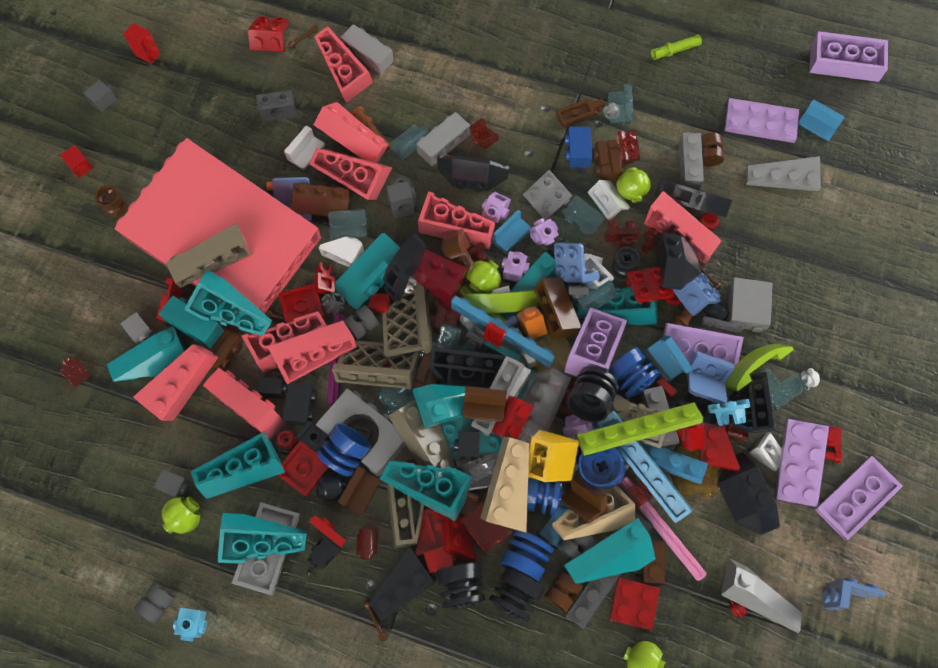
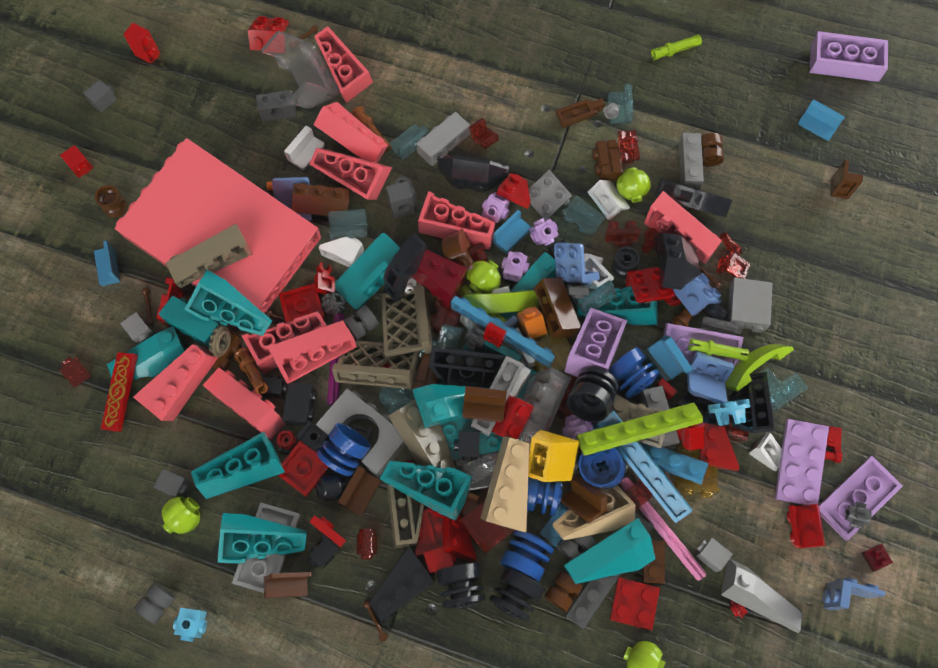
light grey brick [340,24,394,75] -> none
red tile [368,294,392,312] -> none
blue brick [564,127,592,167] -> none
red tile [699,212,719,231] -> none
black wedge [717,452,780,535] -> none
lavender plate [724,98,799,143] -> none
light grey wing [746,156,821,191] -> none
white plate [801,368,820,390] -> none
none -> dark azure panel [94,241,120,286]
none -> red tile [101,352,138,432]
none -> reddish brown hinge [142,288,154,325]
none -> dark tan gear [209,326,231,357]
none -> dark orange pin [234,347,268,394]
none -> clear windscreen [261,31,340,109]
none -> reddish brown panel [264,572,312,599]
none -> red wing [496,173,531,209]
none -> lime pin [688,338,749,361]
none -> light grey brick [696,538,733,572]
none -> clear red bracket [717,253,750,279]
none -> clear red arm [719,232,742,258]
none -> red bracket [787,504,826,549]
none -> reddish brown panel [830,160,863,199]
none -> dark grey gear [844,501,872,529]
none -> dark red tile [861,543,893,572]

